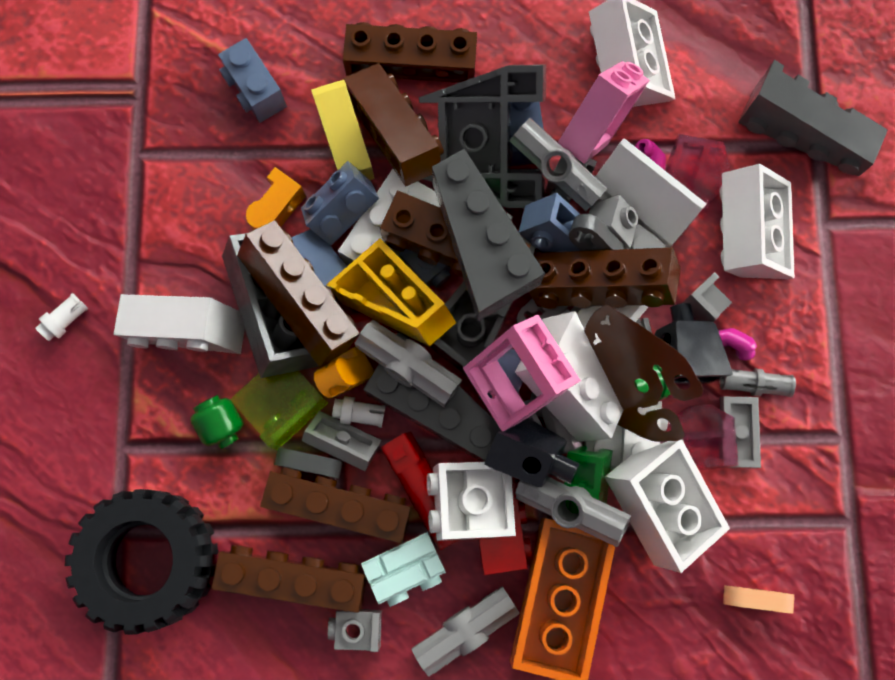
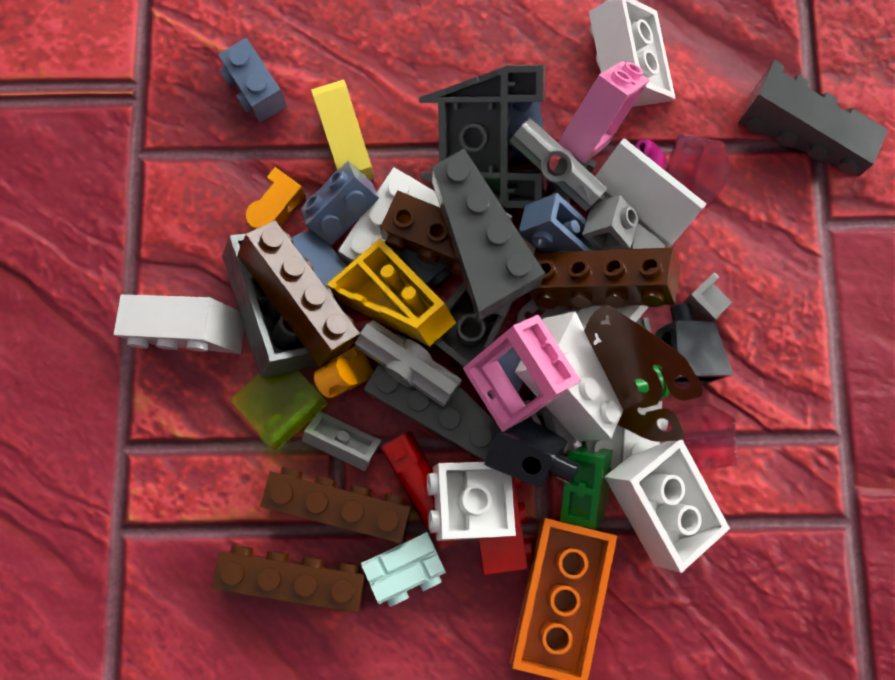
white animal [35,293,89,341] -> none
black tyre [65,489,218,635] -> none
green head [190,395,244,449] -> none
dark grey beam [274,447,343,479] -> none
light grey brick [328,609,382,652] -> none
white animal [332,396,385,428] -> none
reddish brown brick [343,22,477,83] -> none
reddish brown brick [343,63,444,187] -> none
light grey piece [411,587,520,677] -> none
light grey piece [515,478,631,547] -> none
dark grey beam [569,214,625,251] -> none
dark pink arm [718,328,757,360] -> none
white slope [719,163,794,279] -> none
light grey pin [720,368,796,397] -> none
light grey plate [720,396,761,469] -> none
light nougat beam [723,585,794,613] -> none

